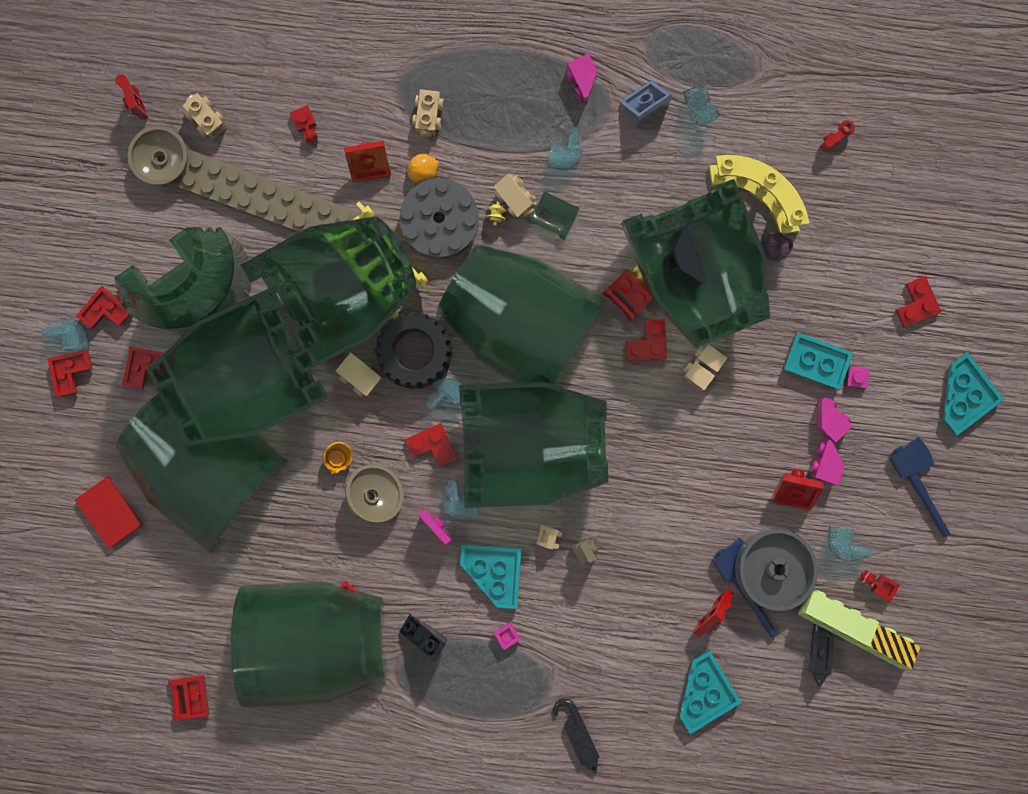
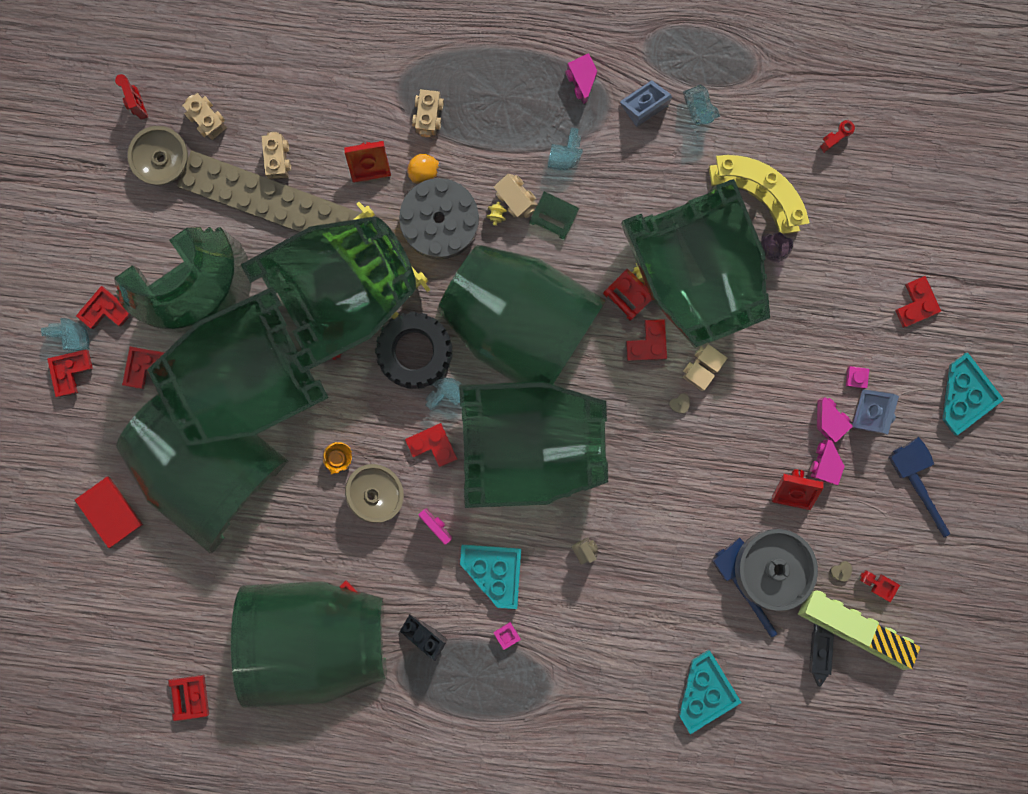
red plate [290,105,318,144] -> none
tan brick [336,352,383,397] -> none
clear light blue brick [443,480,478,520] -> none
tan tile [536,525,563,550] -> none
black plate [553,699,600,774] -> none
black slope [665,227,707,289] -> none
red plate [693,588,734,638] -> none
teal plate [783,332,853,390] -> none
clear light blue brick [828,526,872,562] -> none
none -> tan brick [262,132,291,179]
none -> dark tan piece [669,393,690,413]
none -> dark tan piece [830,561,852,581]
none -> sand blue tile [852,389,899,435]

